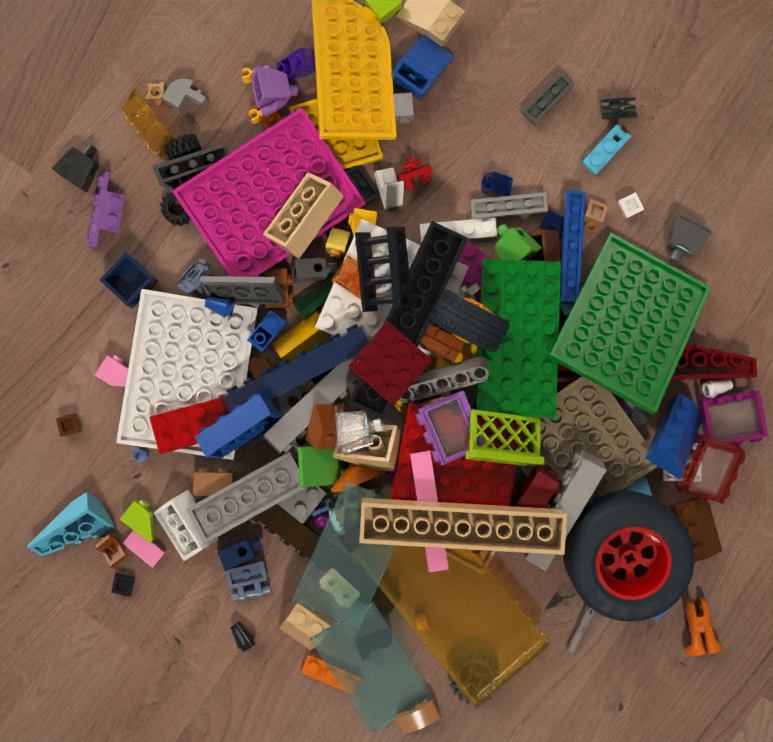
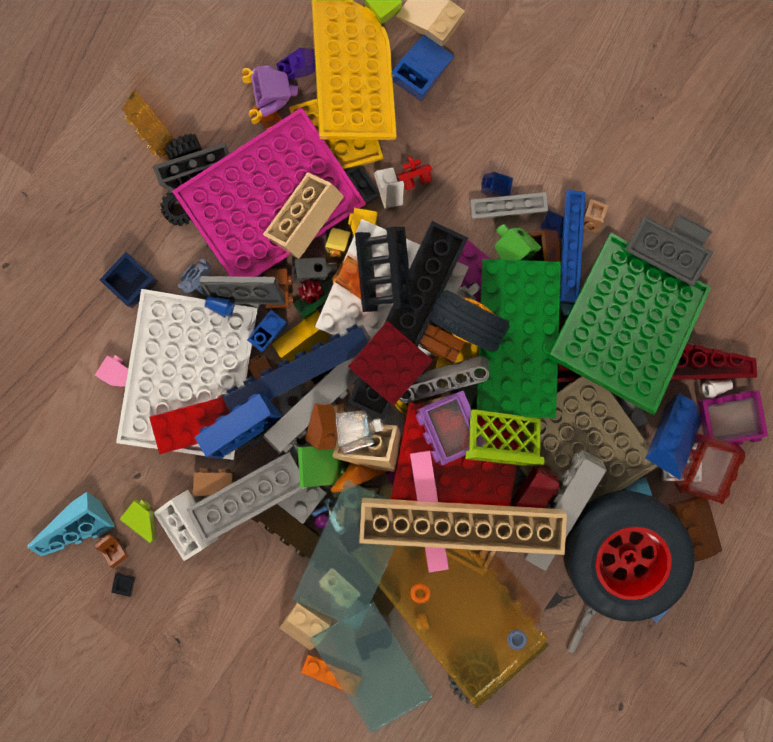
pearl dark grey torso [51,143,99,193] -> none
reddish brown plate [56,413,81,437] -> none
medium lavender bracket [86,171,125,248] -> none
bright pink tile [123,530,166,568] -> none
medium blue hinge [133,446,149,462] -> none
tan plate [145,82,165,106] -> none
light grey brick [162,79,209,113] -> none
dark blue torso [217,538,263,571] -> none
sand blue plate [225,561,271,602] -> none
black cone [230,622,256,652] -> none
light grey brick [393,93,414,124] -> none
medium nougat slope [396,700,441,734] -> none
white plate [419,217,497,242] -> none
dark grey plate [521,71,575,126] -> none
medium azure plate [581,123,631,175] -> none
pearl dark grey hips [600,97,637,120] -> none
white plate [617,193,644,219] -> none
orange piece [685,597,723,656] -> none
none -> dark red gear [298,279,323,303]
none -> orange plate [410,583,431,603]
none -> sand blue plate [507,629,527,650]
none -> dark grey tile [625,216,713,286]

